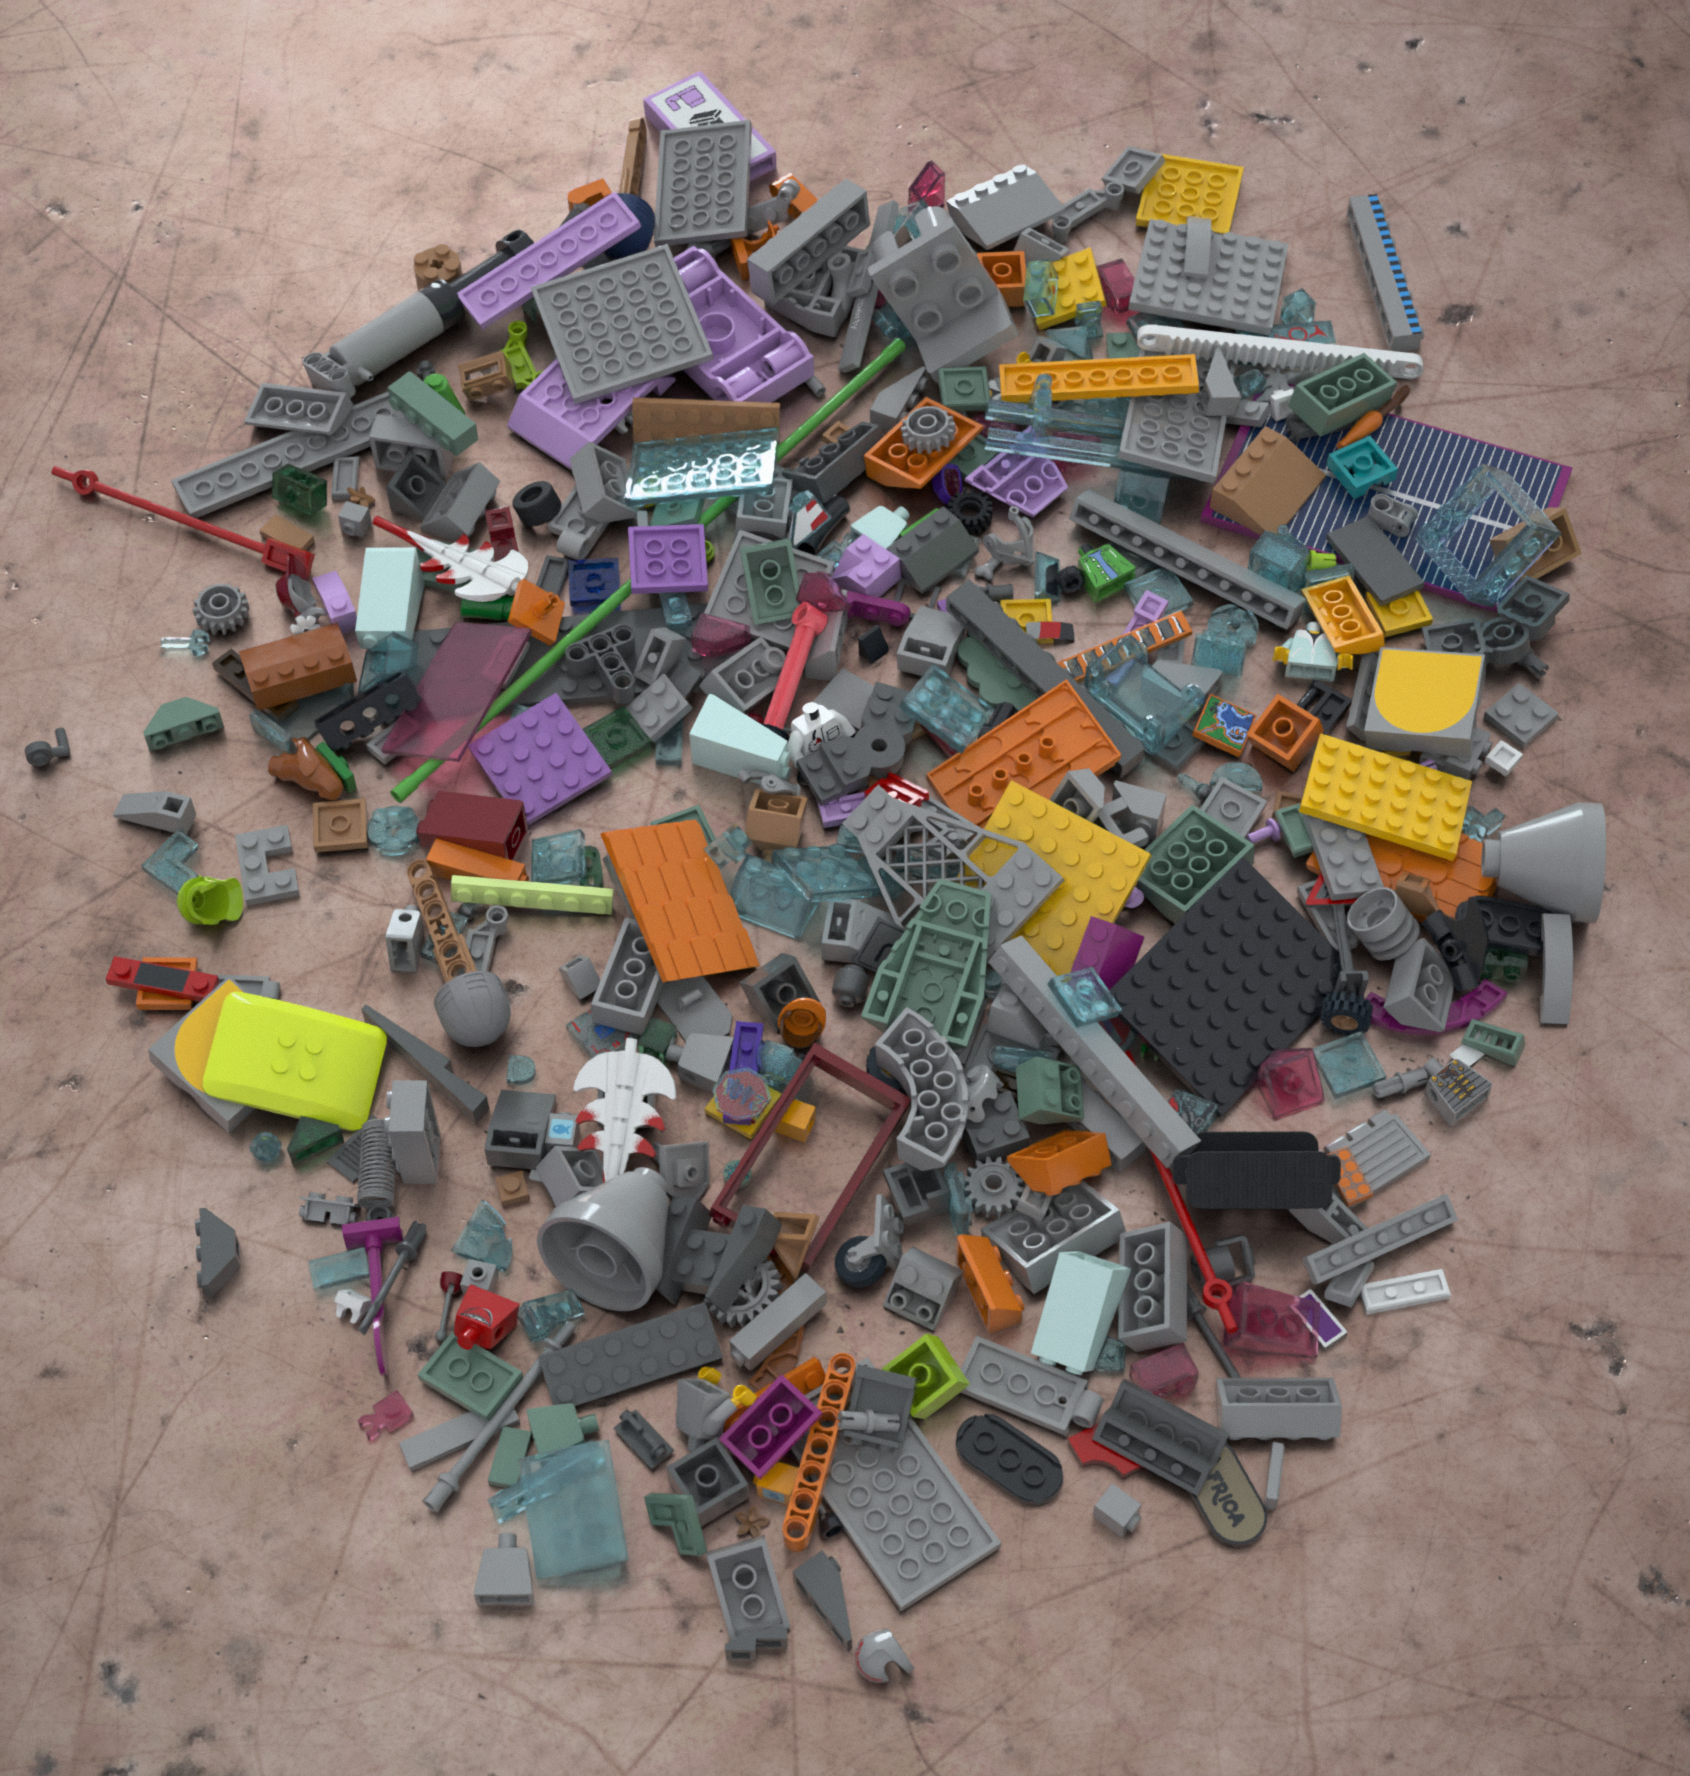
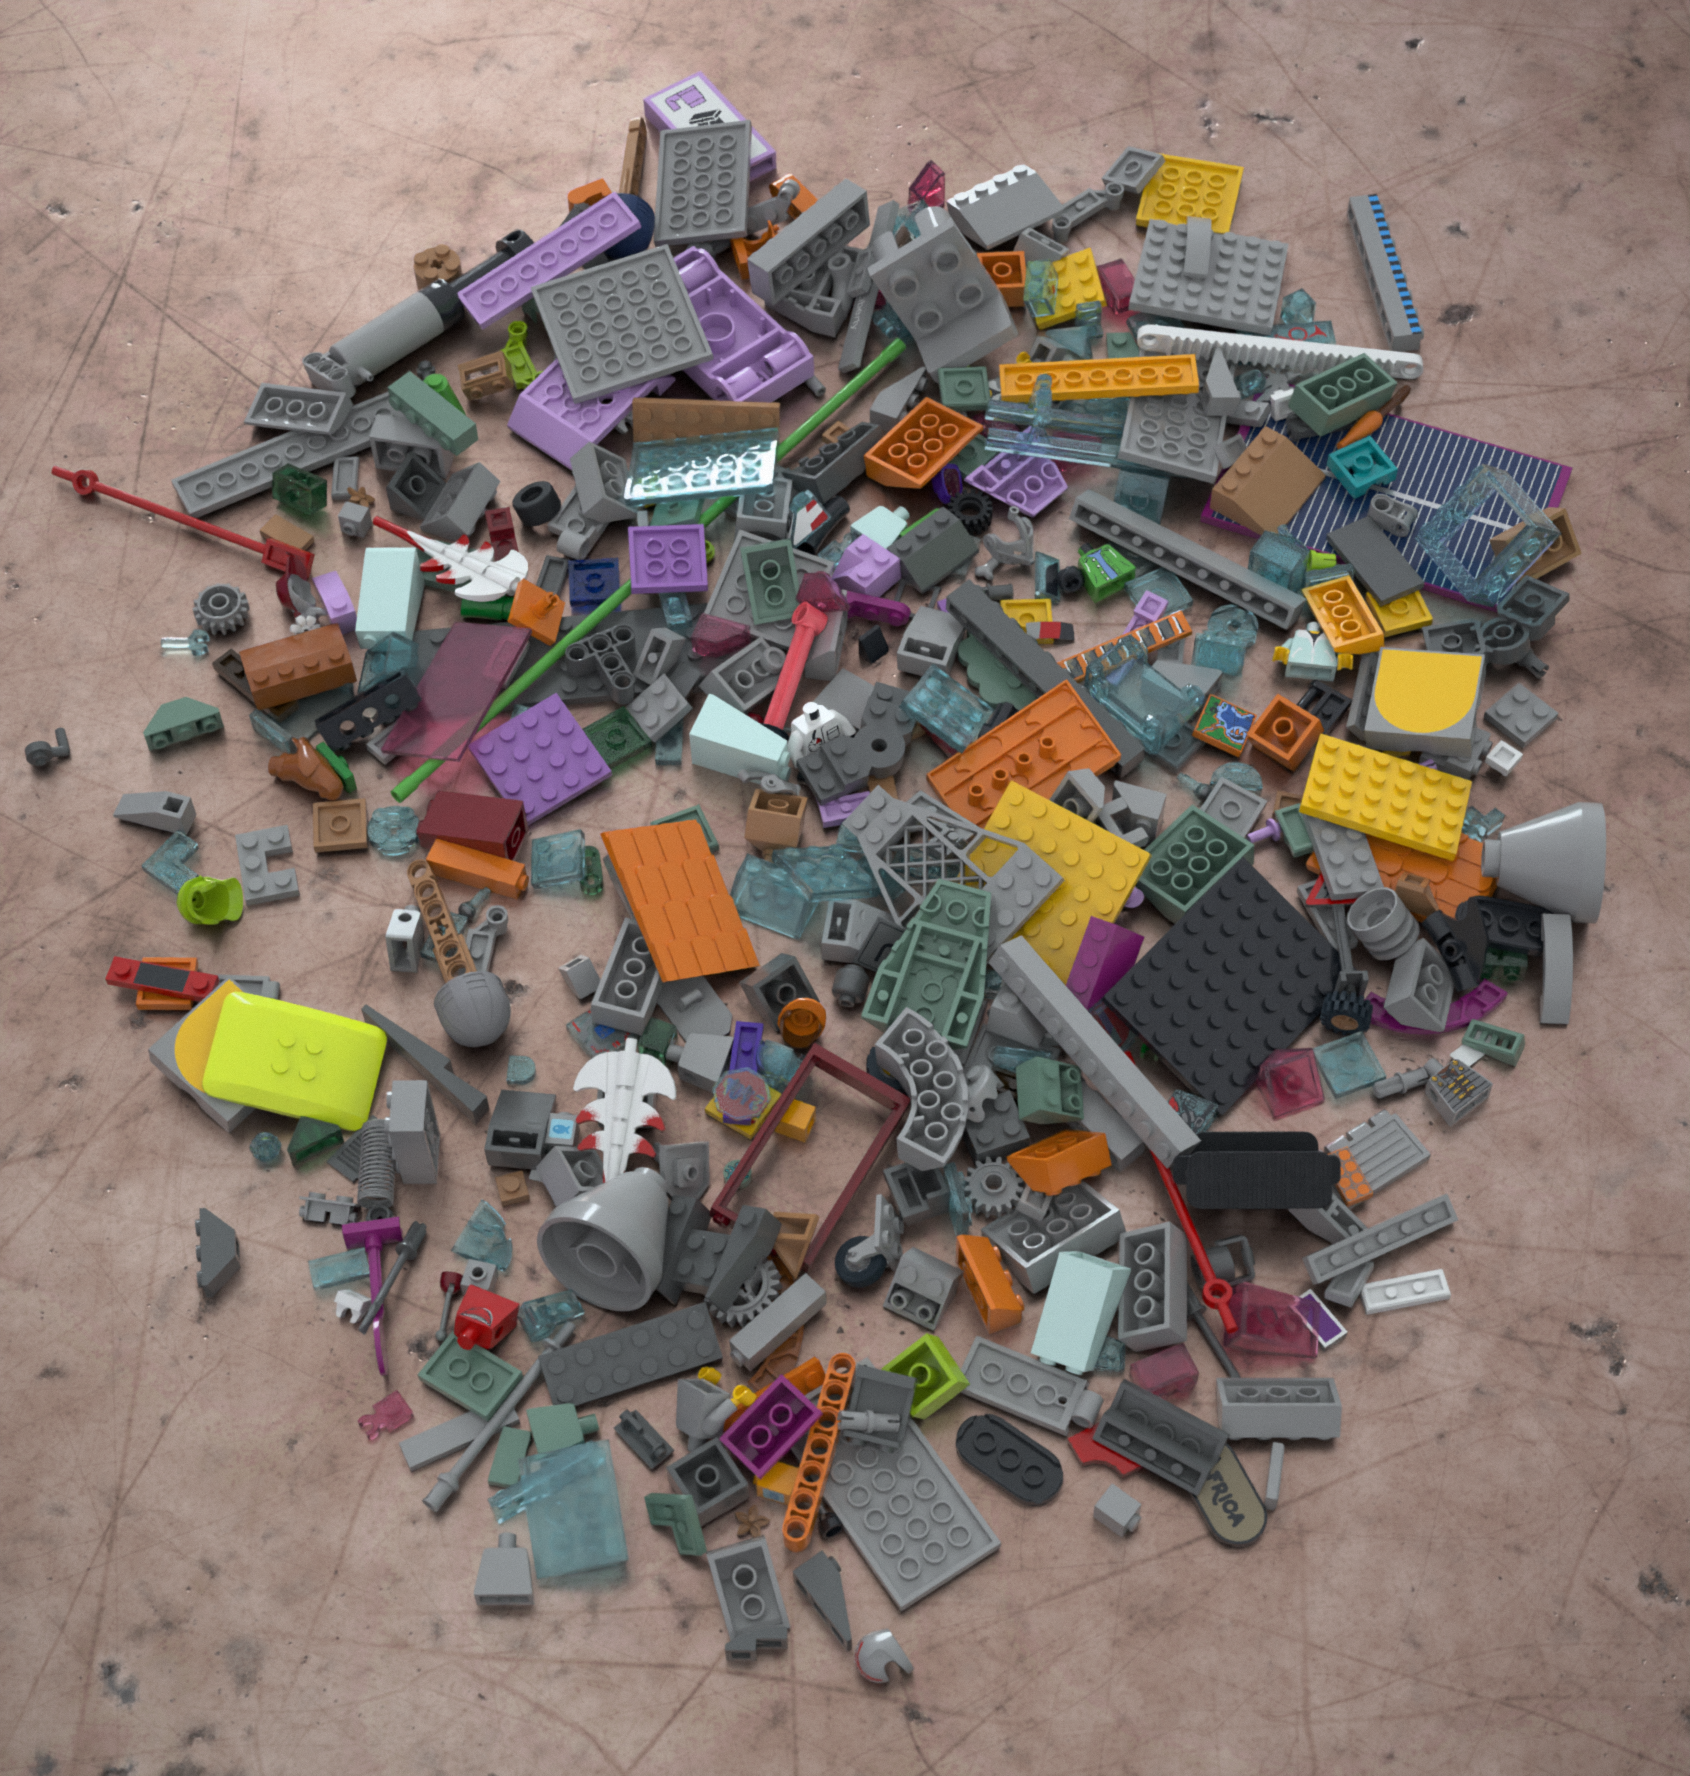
yellowish green plate [451,875,614,915] -> none
clear light blue brick [704,822,752,869] -> none
red plate [864,772,930,807] -> none
light grey gear [901,406,956,454] -> none
clear light blue plate [1047,967,1122,1028] -> none
none -> light grey tile [1213,434,1247,469]

